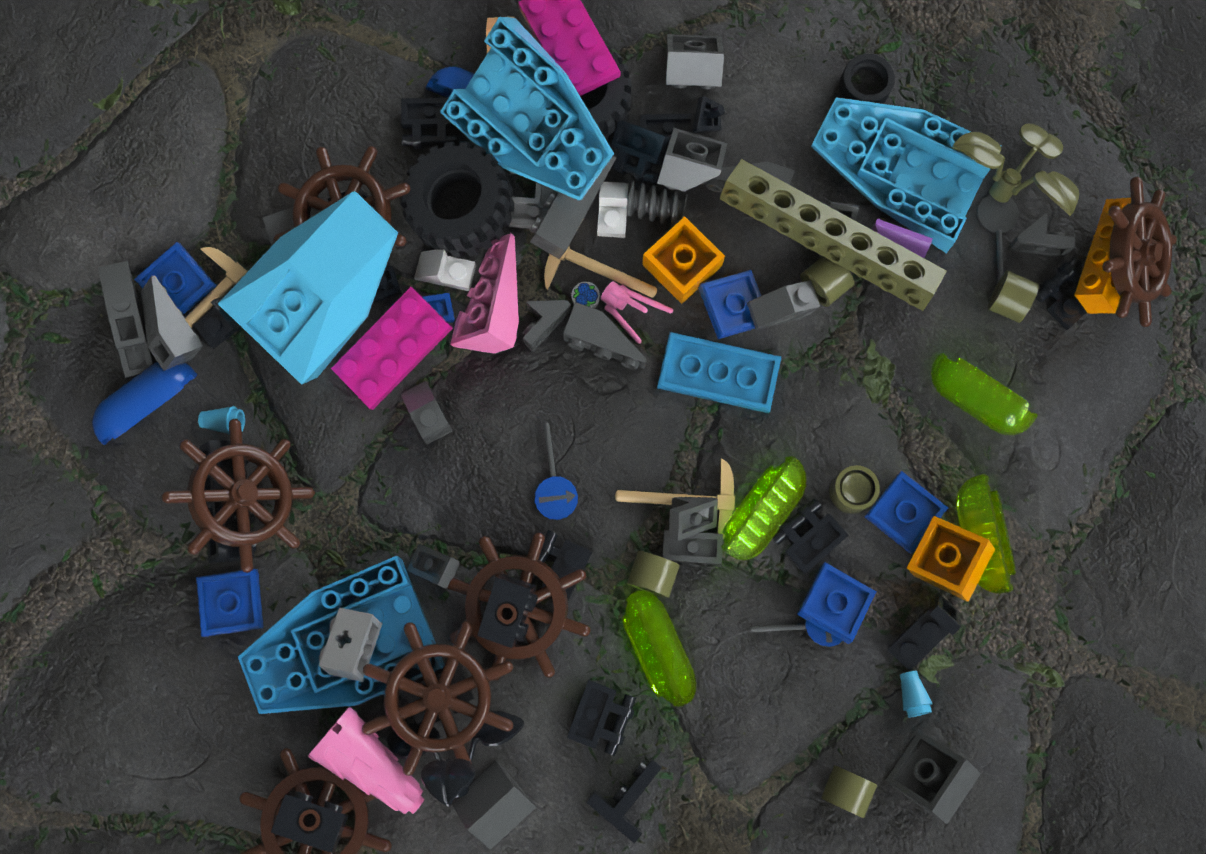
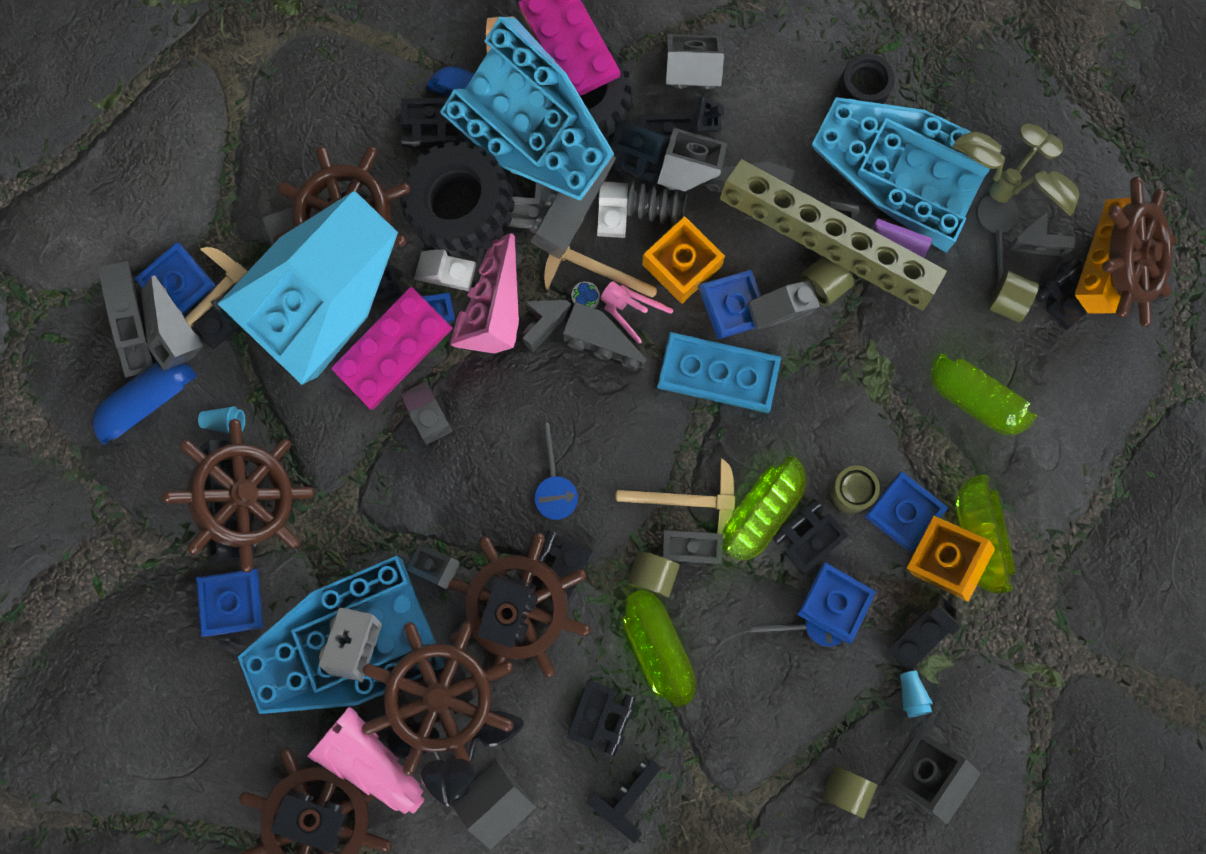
dark grey slope [669,497,718,541] -> none

